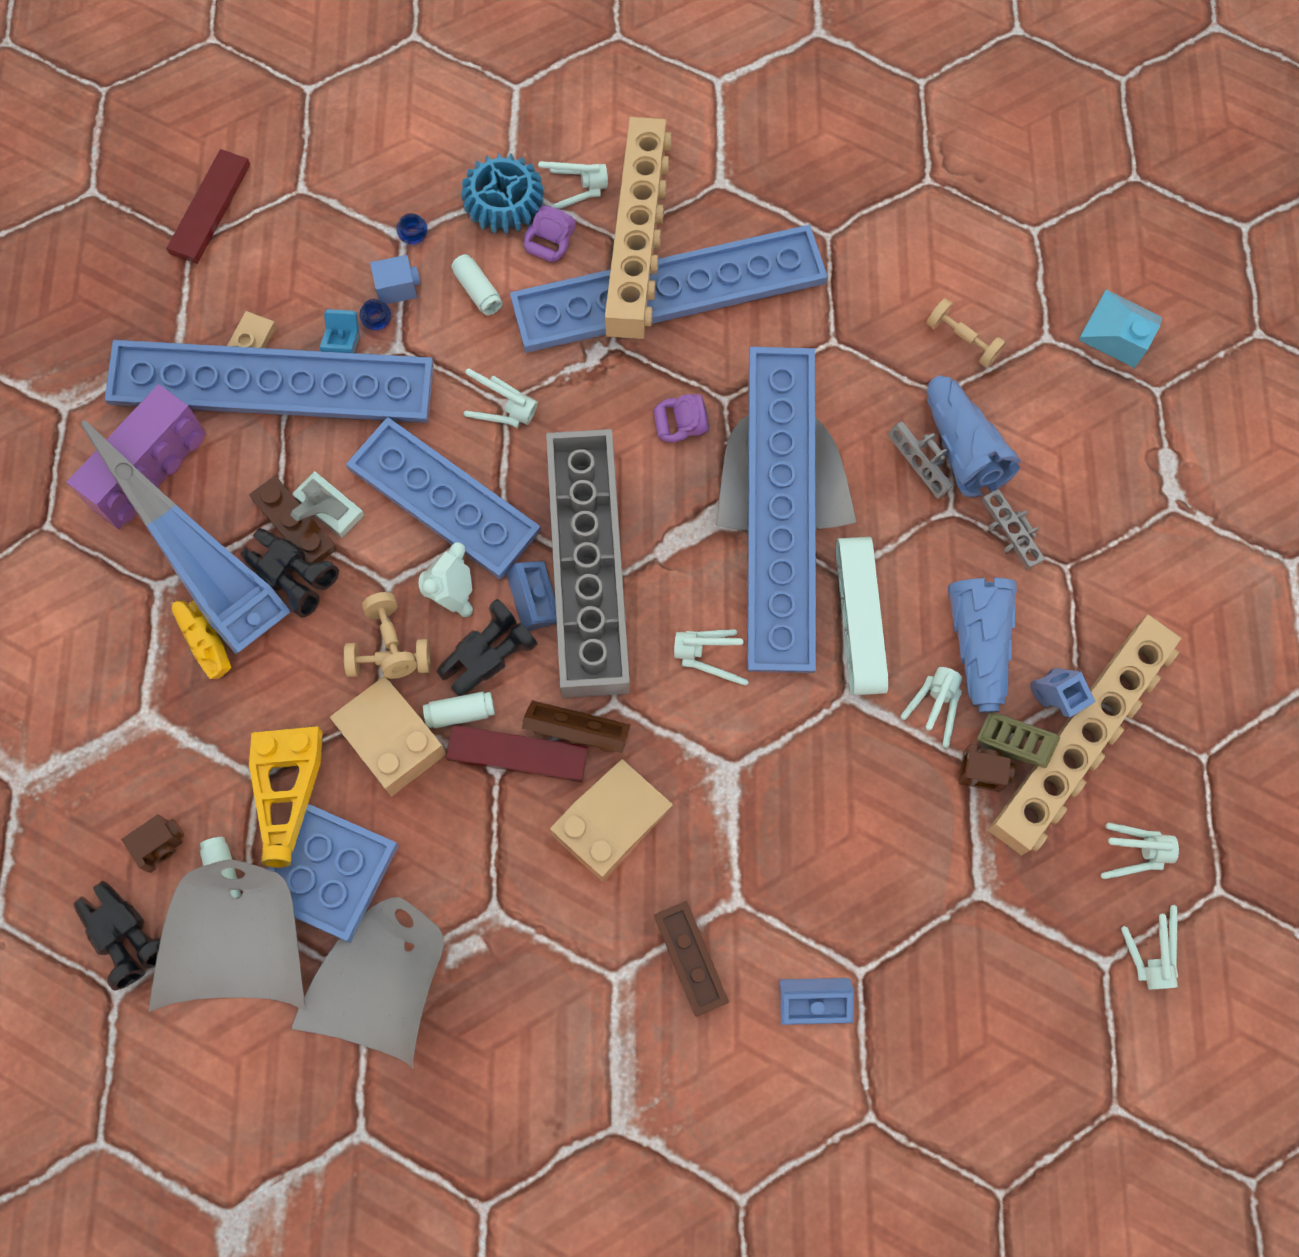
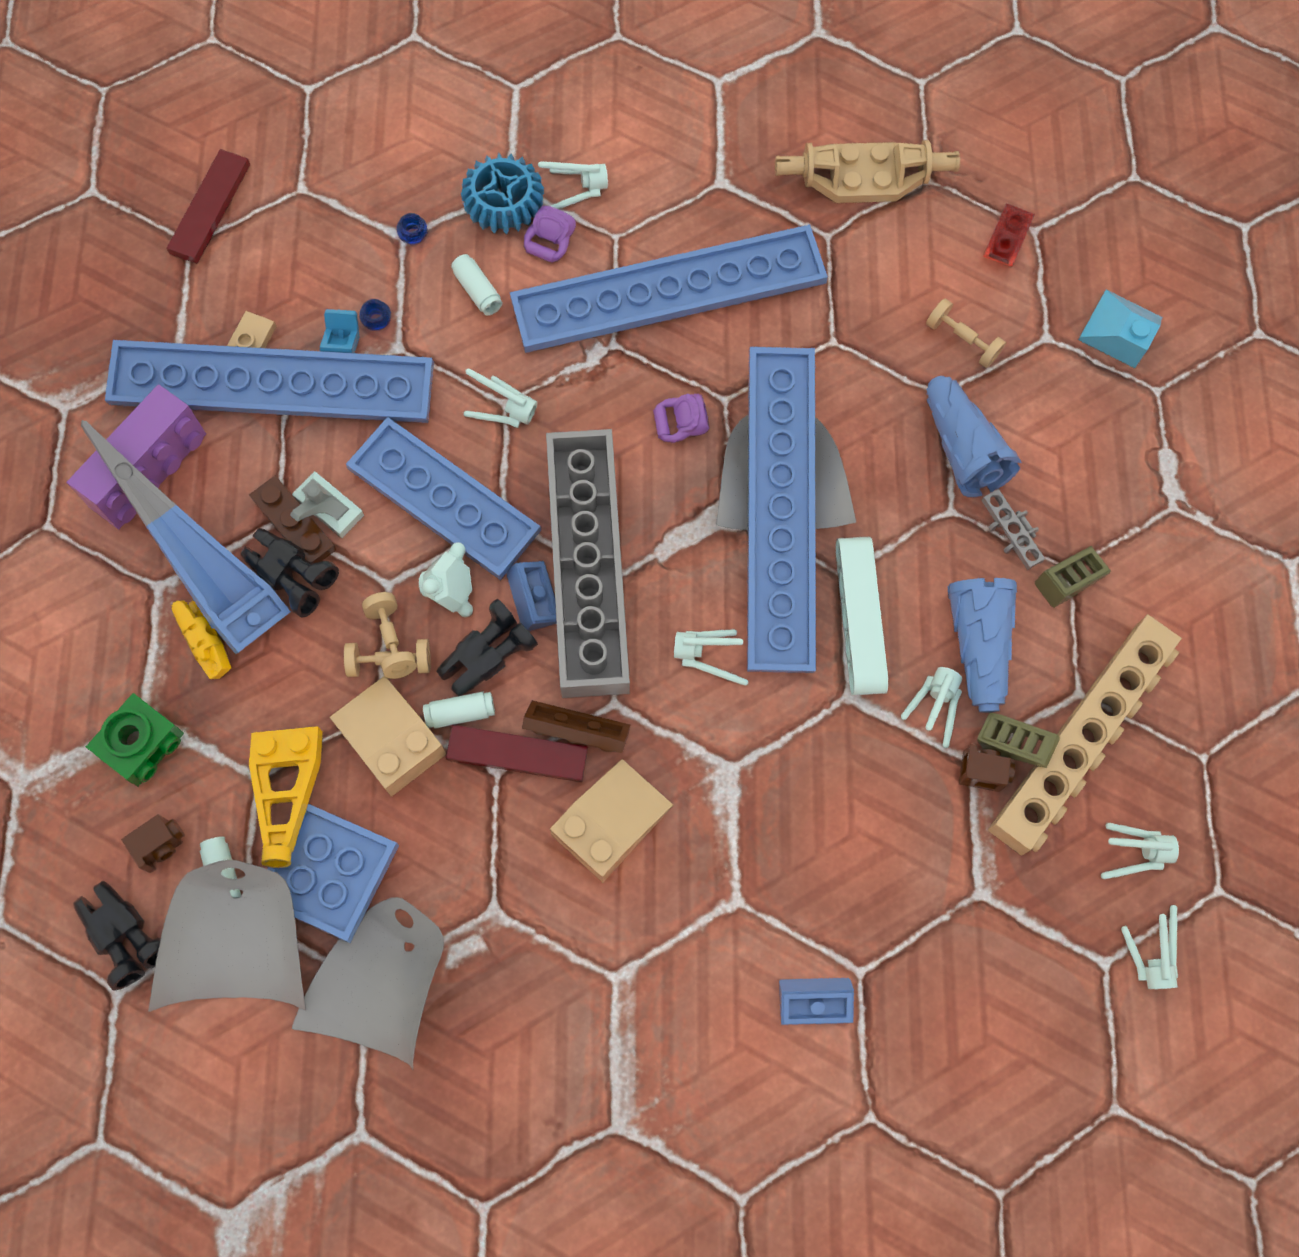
medium blue brick [370,255,421,305] -> none
tan brick [605,117,672,339] -> none
reddish brown plate [654,901,729,1017] -> none
light grey piece [887,421,953,499] -> none
medium blue leg [1030,668,1095,717] -> none
none -> green brick [86,693,184,787]
none -> tan plate [775,140,960,203]
none -> clear red slope [983,203,1035,268]
none -> olive slope [1035,546,1111,608]

